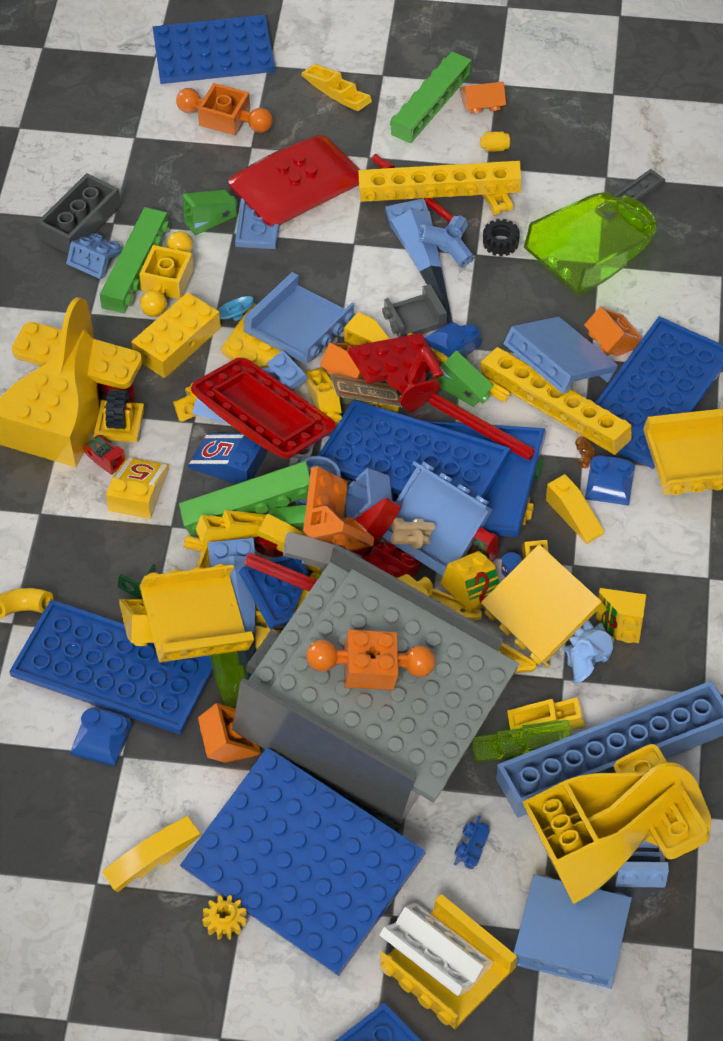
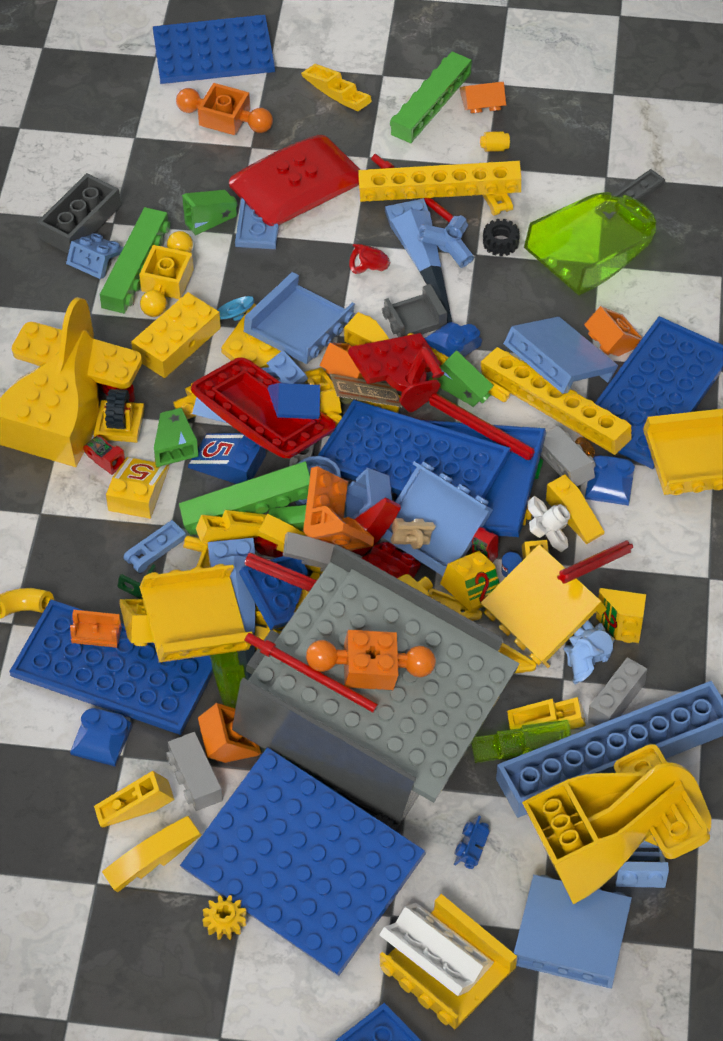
none -> orange hinge [70,610,122,648]
none -> yellow slope [94,771,175,828]
none -> medium blue plate [124,520,186,573]
none -> bright green slope [154,408,198,467]
none -> light grey brick [166,732,223,811]
none -> red bar [244,632,378,713]
none -> blue slope [268,383,320,419]
none -> red piece [349,244,391,274]
none -> white plant [527,496,570,552]
none -> light grey brick [541,426,595,486]
none -> red axle [557,540,633,584]
none -> light grey brick [588,657,647,726]

